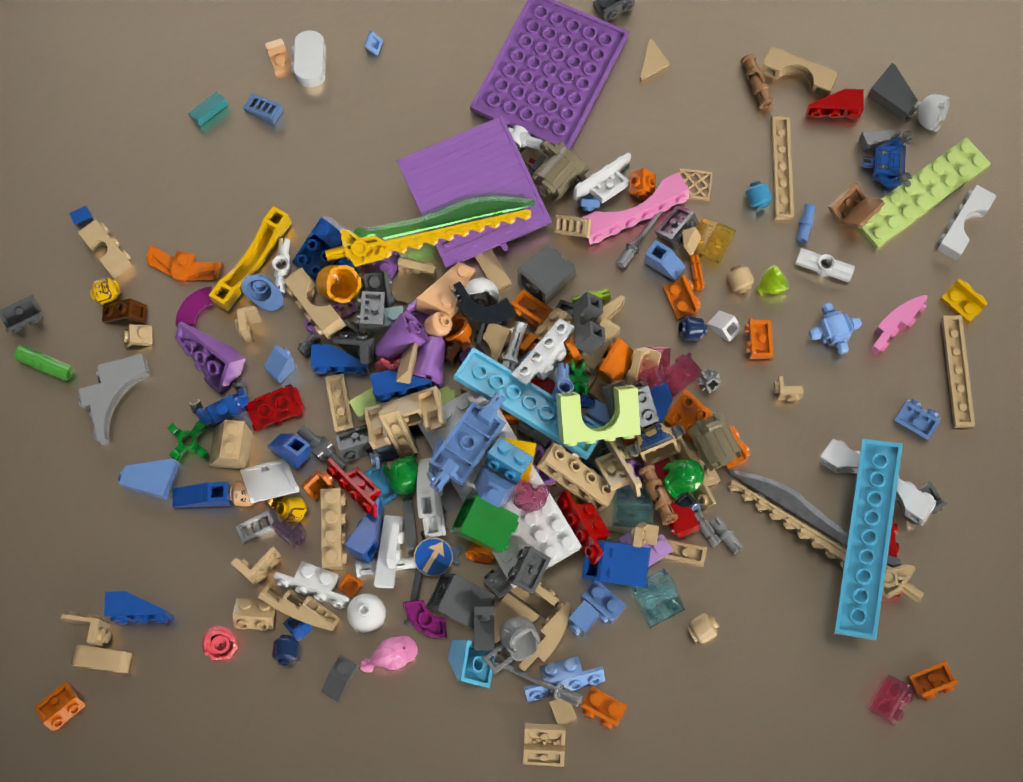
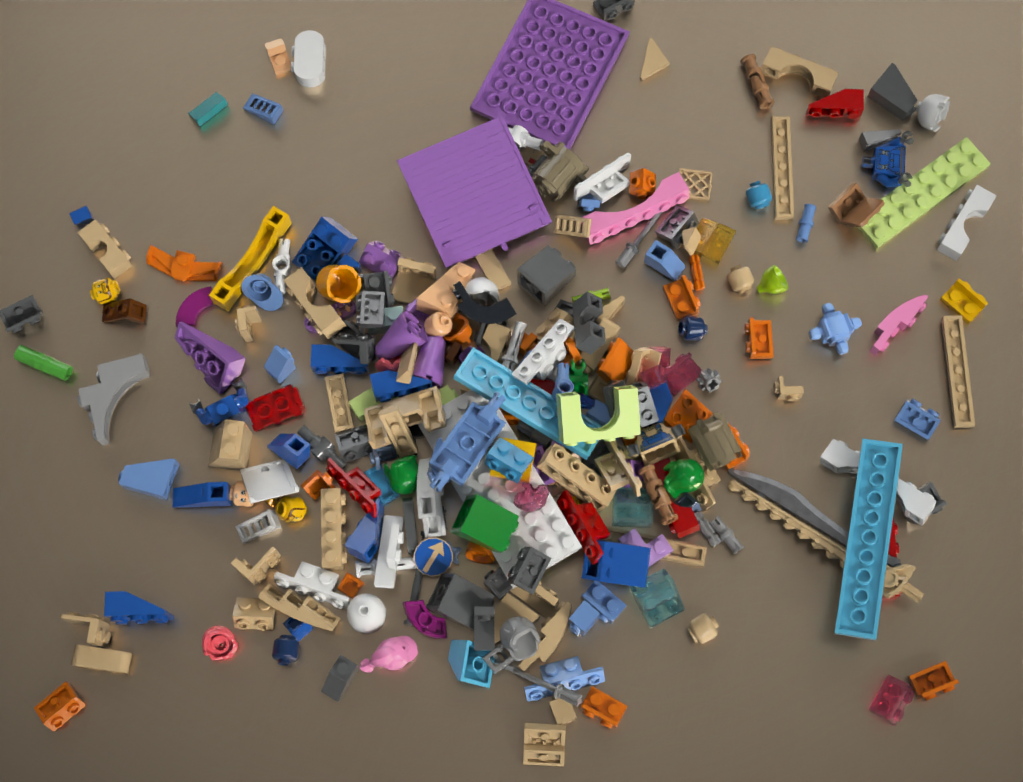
tan bracket [122,324,153,348] -> none
green pin [167,420,209,462] -> none
clear purple bracket [271,519,306,548] -> none
dark grey pin [297,332,321,356] -> none
piece [325,196,535,267] -> none
light blue slope [364,31,383,56] -> none
medium blue slope [474,465,518,508] -> none
orange bracket [510,289,554,328] -> none
tan bracket [631,522,659,548] -> none
white brick [707,310,742,342] -> none
white piece [795,248,855,283] -> none

